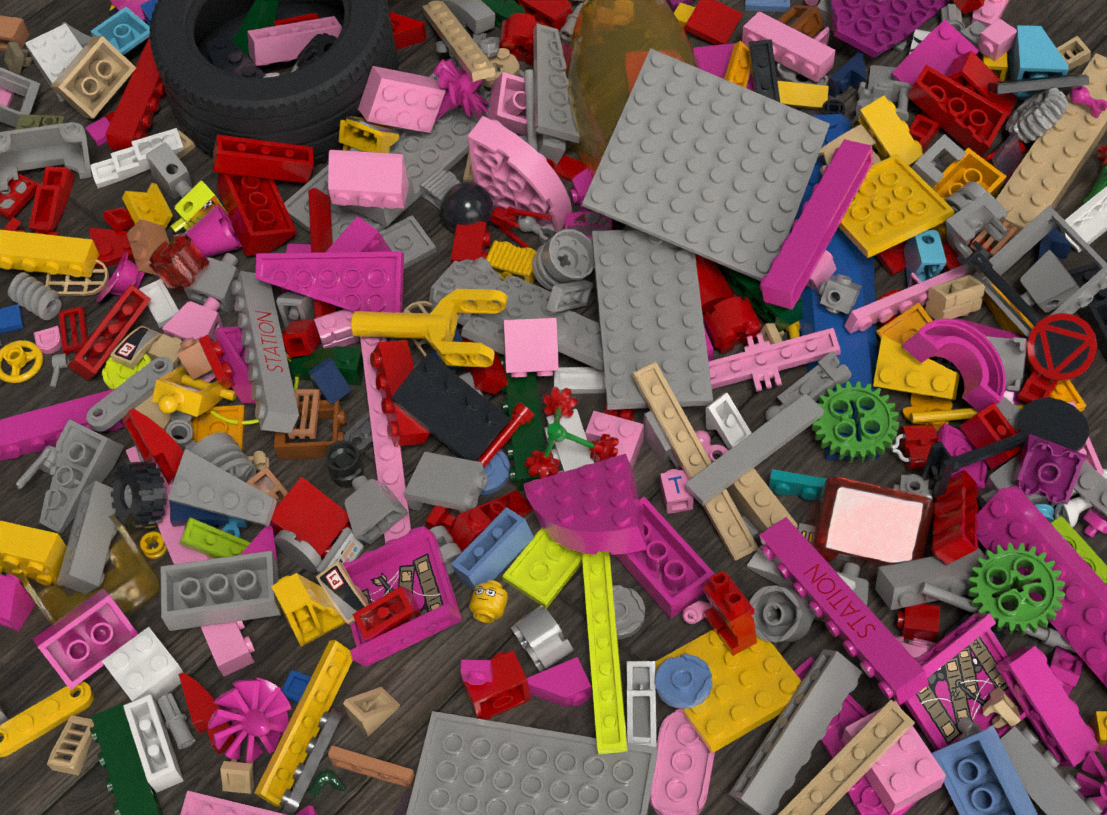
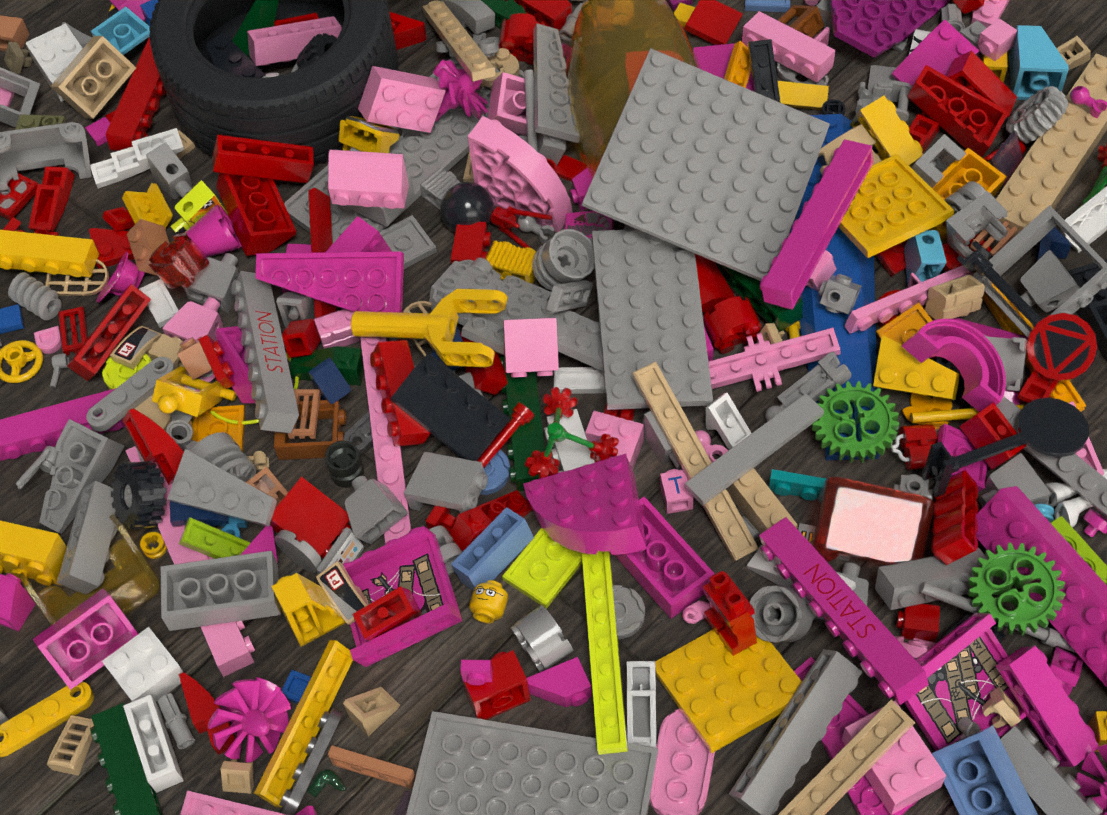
medium blue tile [655,654,713,709] -> none
dark blue slope [828,52,866,98] -> none
tile [988,74,1089,94] -> none
magenta slope [1011,434,1086,505] -> none

